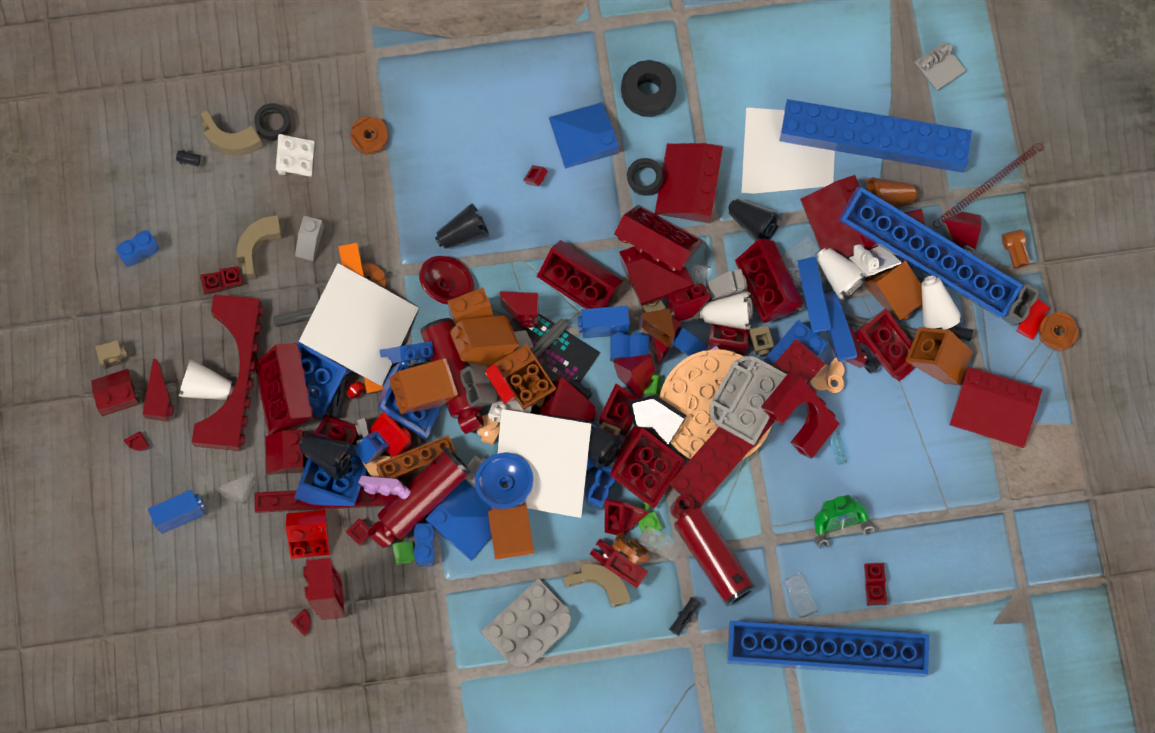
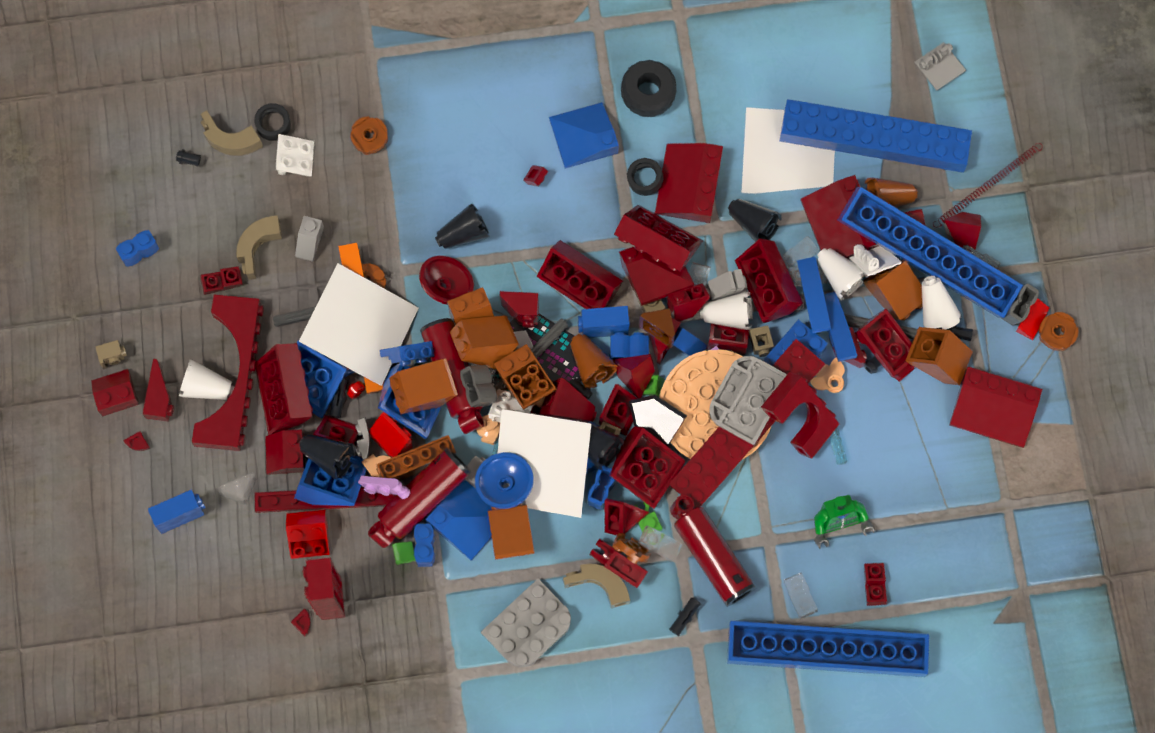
dark red plate [346,518,370,546] -> none
blue panel [356,431,389,465] -> none
red slope [485,364,516,403] -> none
dark orange piece [1002,229,1030,269] -> none
none -> dark orange cone [570,334,617,388]

